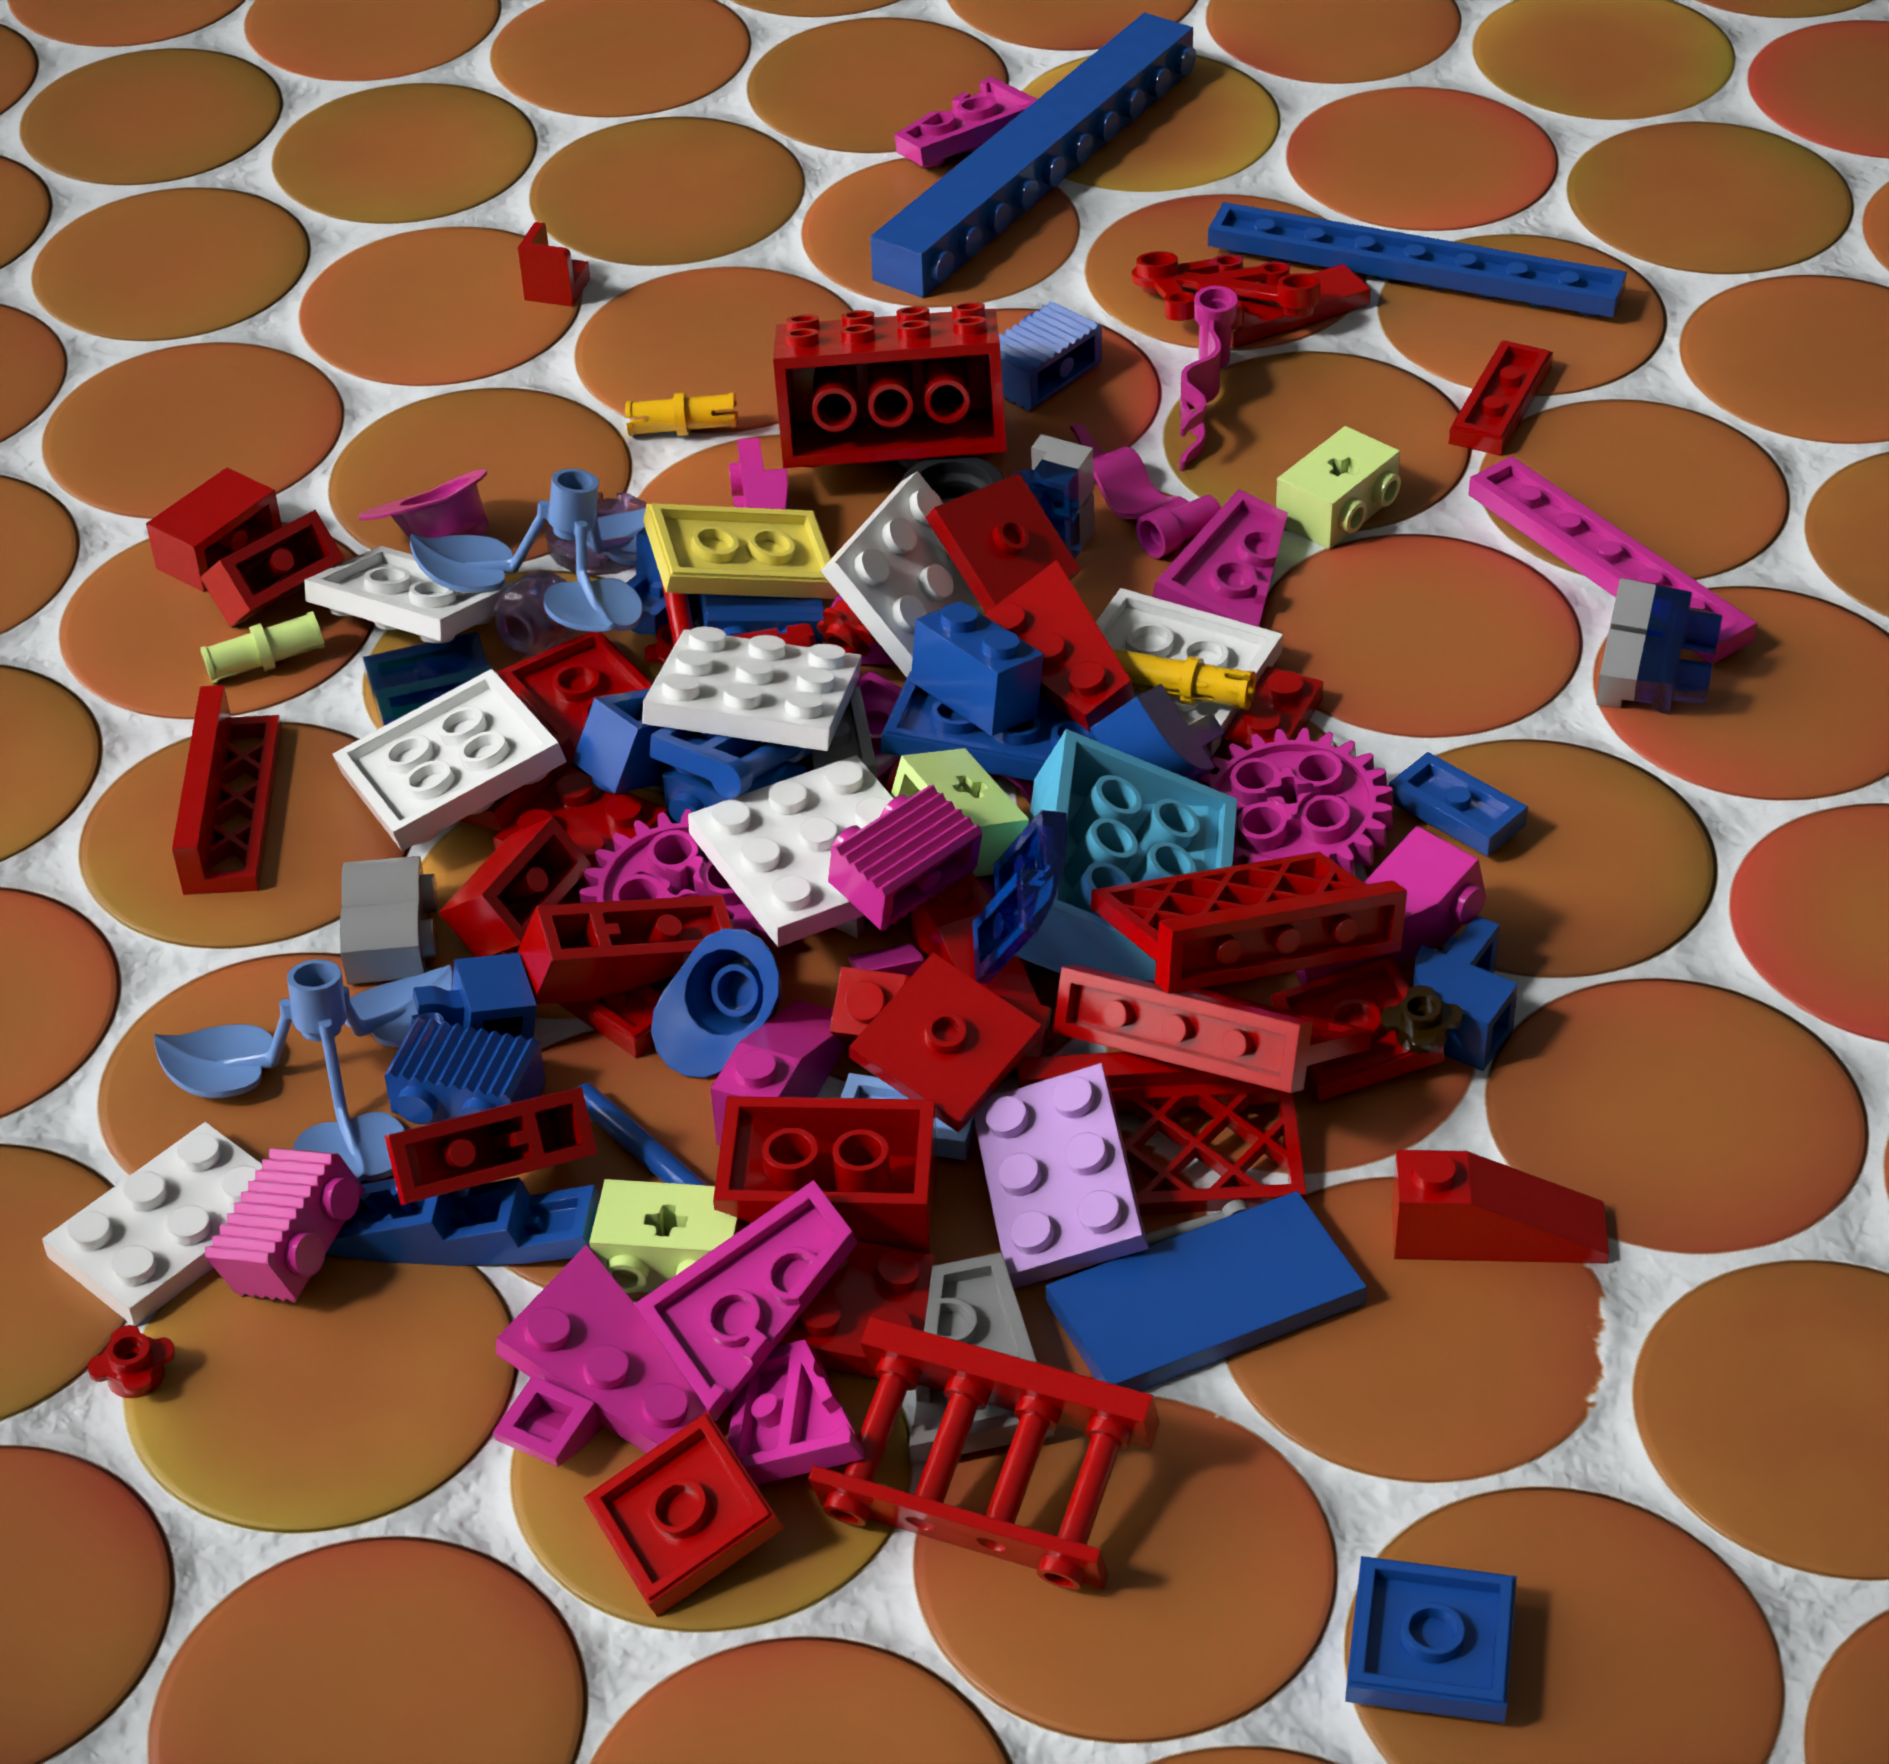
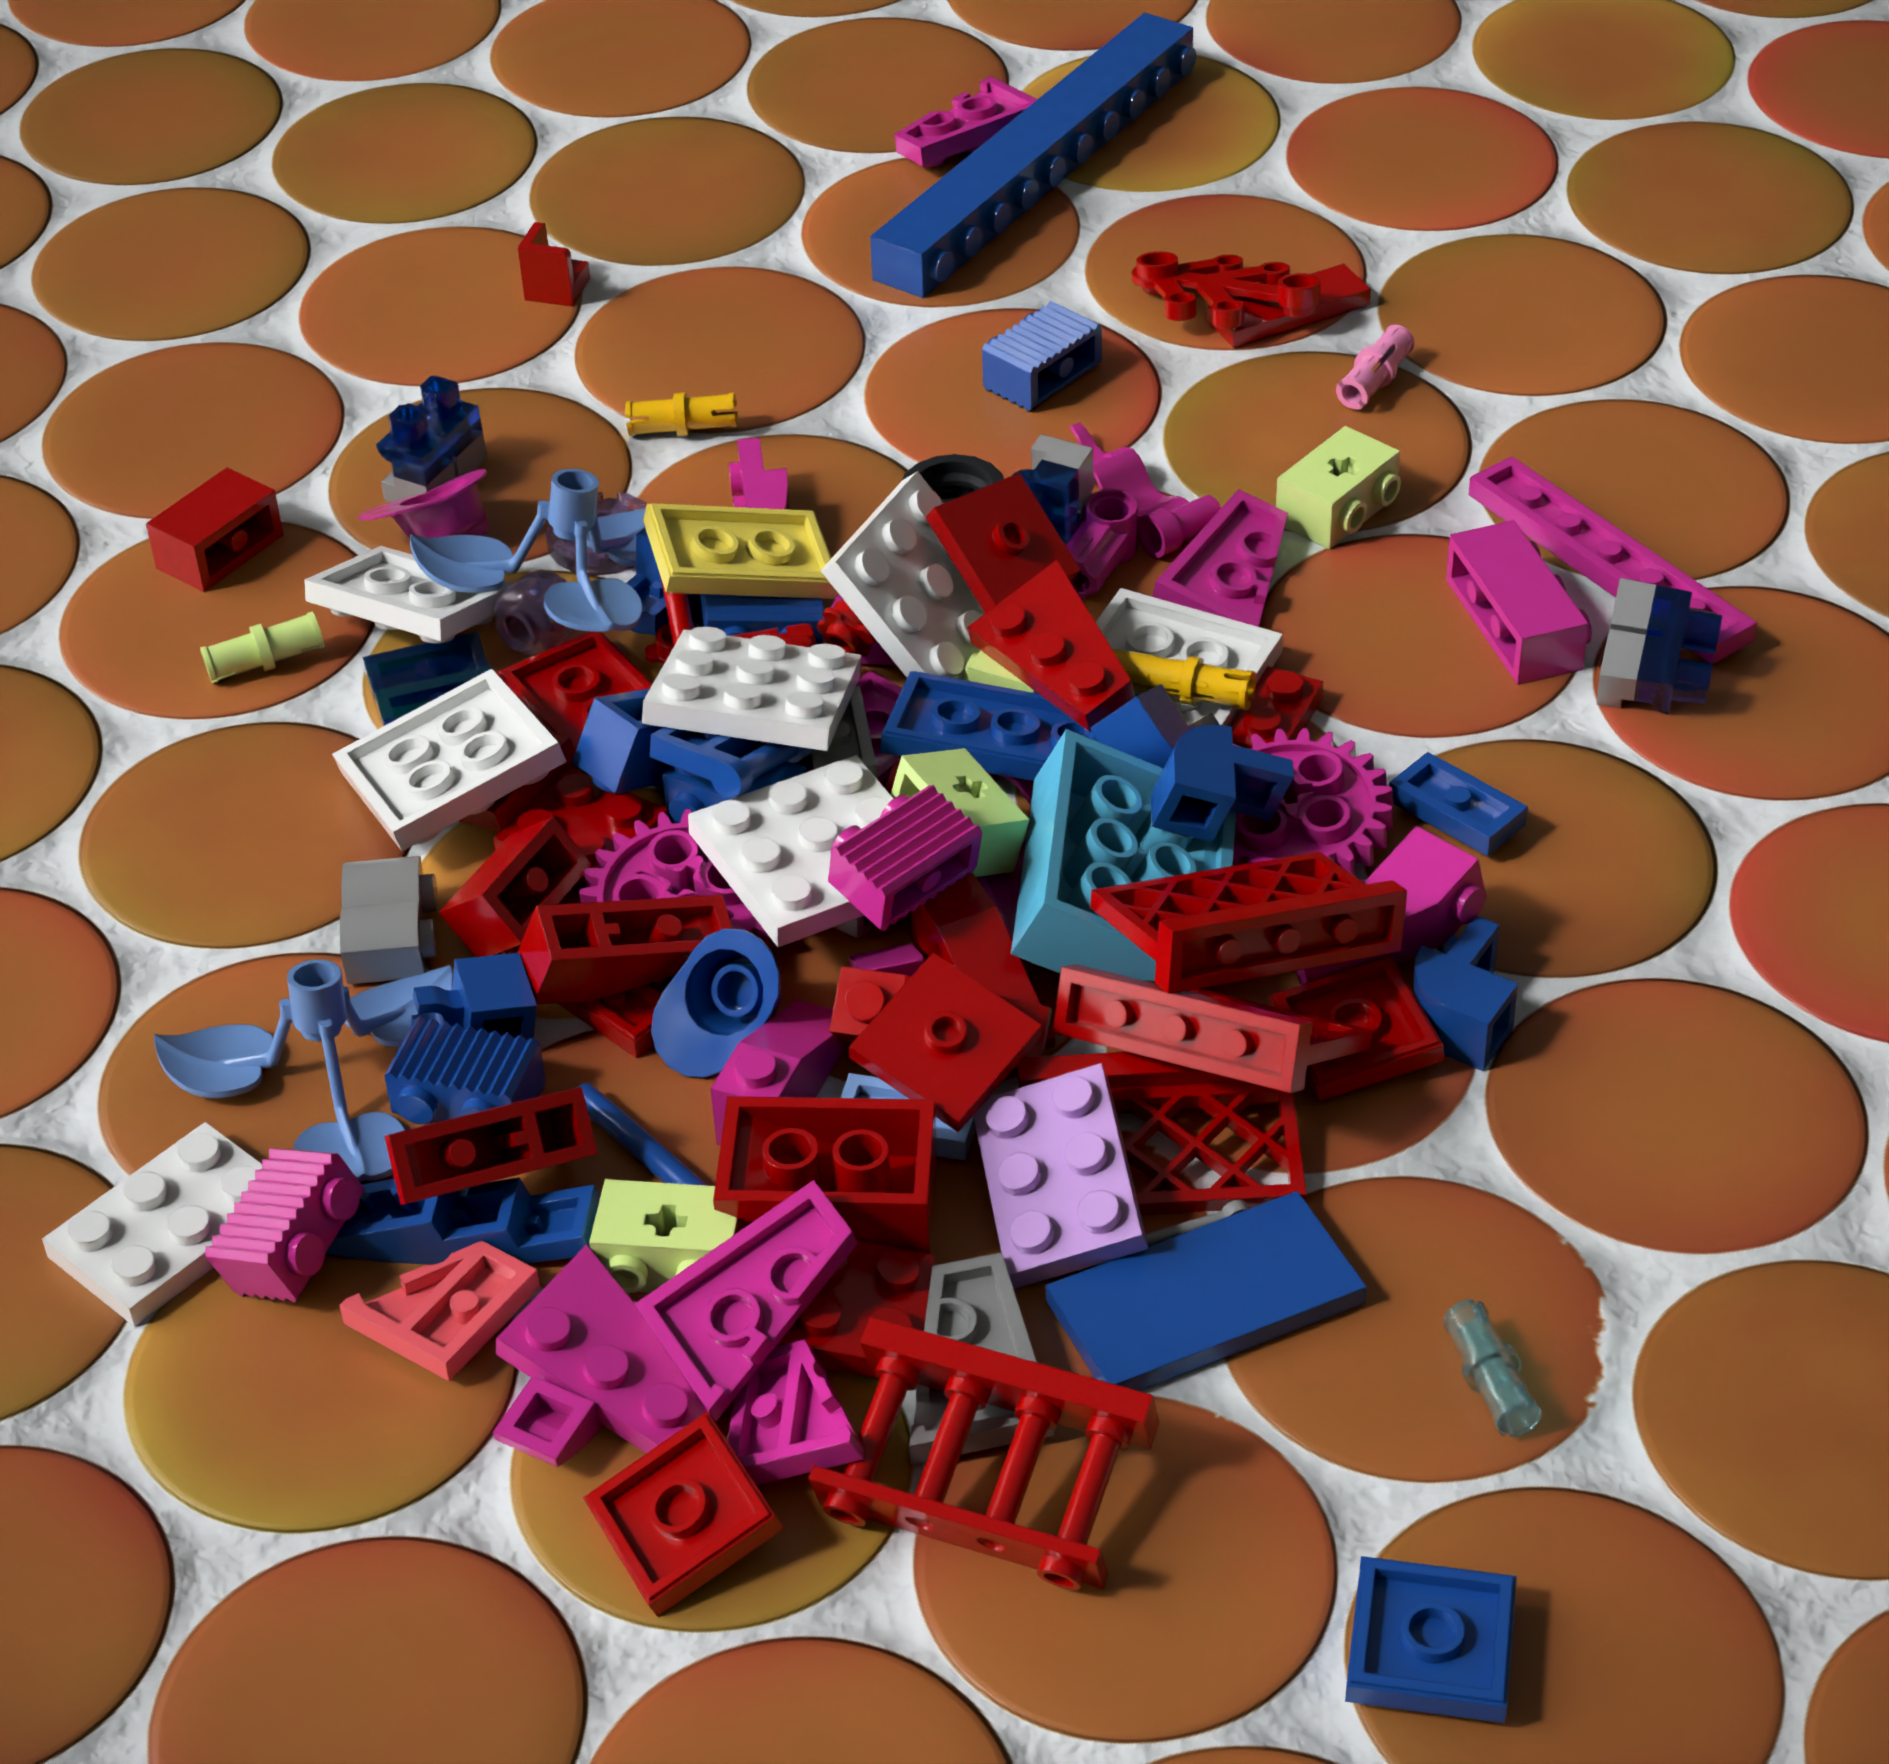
red plate [87,1325,175,1398] -> none
red fence [172,685,282,895] -> none
red brick [200,510,345,627] -> none
red brick [773,302,1007,468] -> none
blue brick [911,601,1044,736] -> none
clear blue slope [972,810,1067,984] -> none
dark pink flag [1179,286,1238,471] -> none
blue plate [1208,202,1627,318] -> none
dark brown plate [1381,985,1463,1053] -> none
red slope [1392,1150,1609,1263] -> none
red tile [1449,340,1553,456] -> none
none -> coral wing [339,1241,540,1382]
none -> clear blue hips [376,376,488,502]
none -> dark pink piece [1066,488,1138,600]
none -> blue brick [1151,725,1294,842]
none -> bright pink pin [1336,324,1415,409]
none -> clear light blue pin [1443,1299,1542,1437]
none -> dark pink brick [1446,520,1592,685]

